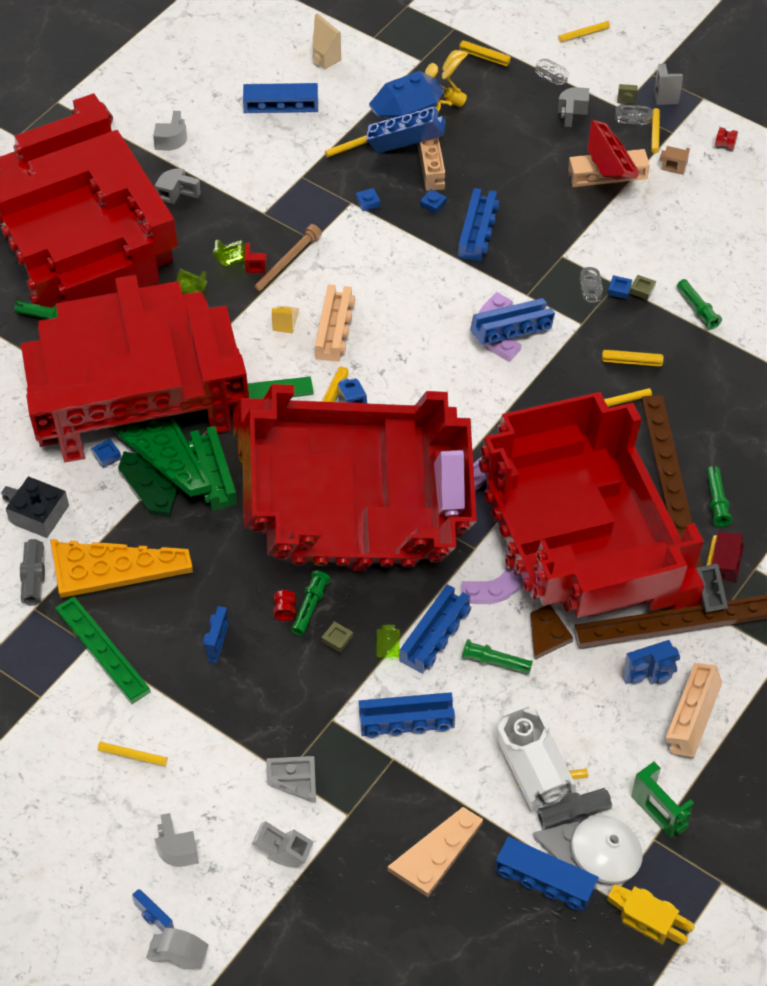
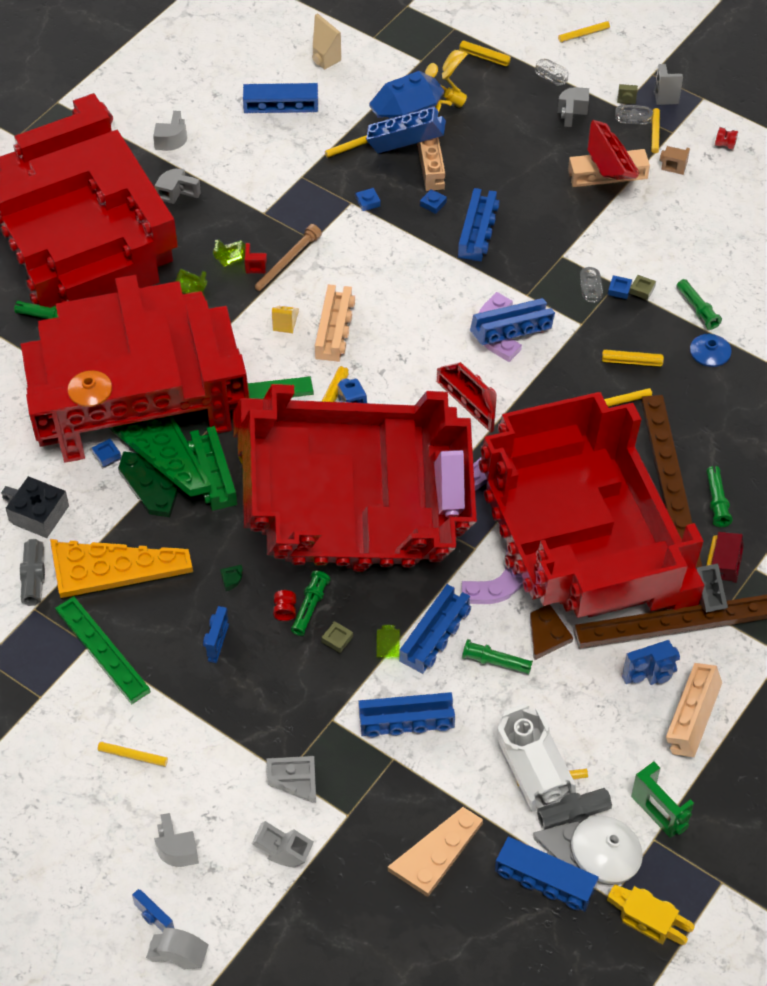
none -> orange dish [68,371,112,407]
none -> dark green tile [220,564,243,591]
none -> red wedge [436,362,497,433]
none -> blue dish [690,334,731,367]

